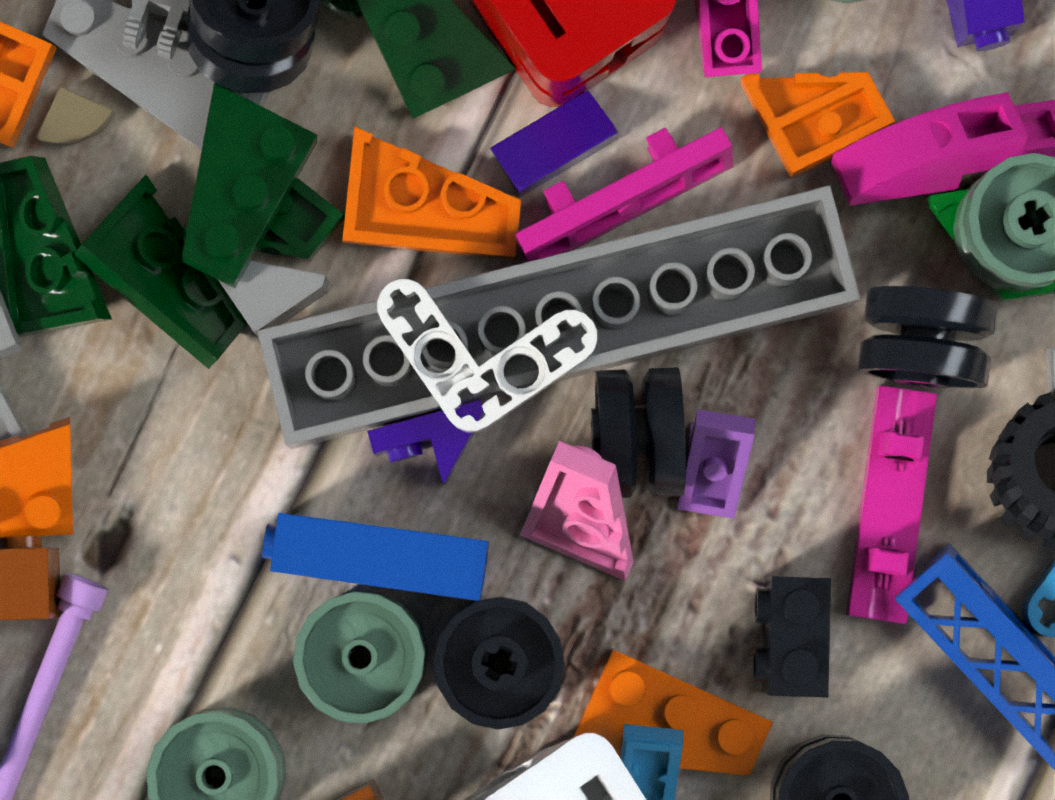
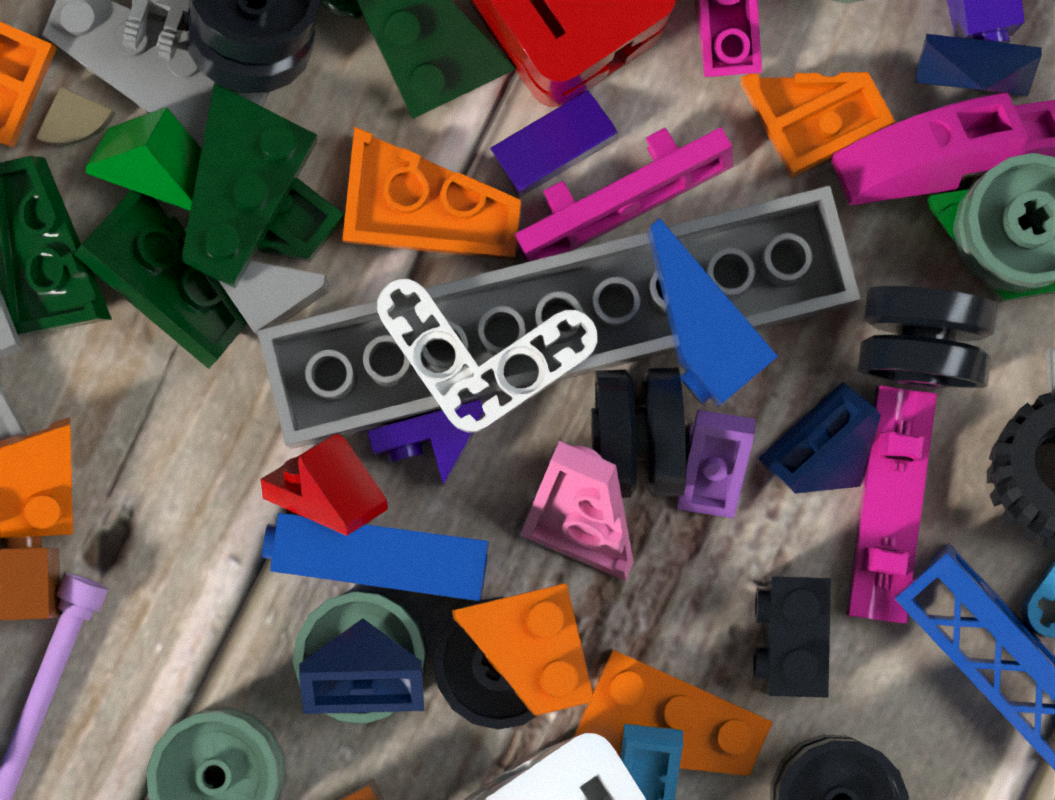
none -> green slope [86,107,202,210]
none -> red slope [260,433,388,536]
none -> dark blue slope [299,618,424,714]
none -> orange wing [452,583,595,716]
none -> blue slope [647,218,778,408]
none -> dark blue slope [758,382,881,494]
none -> dark blue slope [915,33,1042,96]

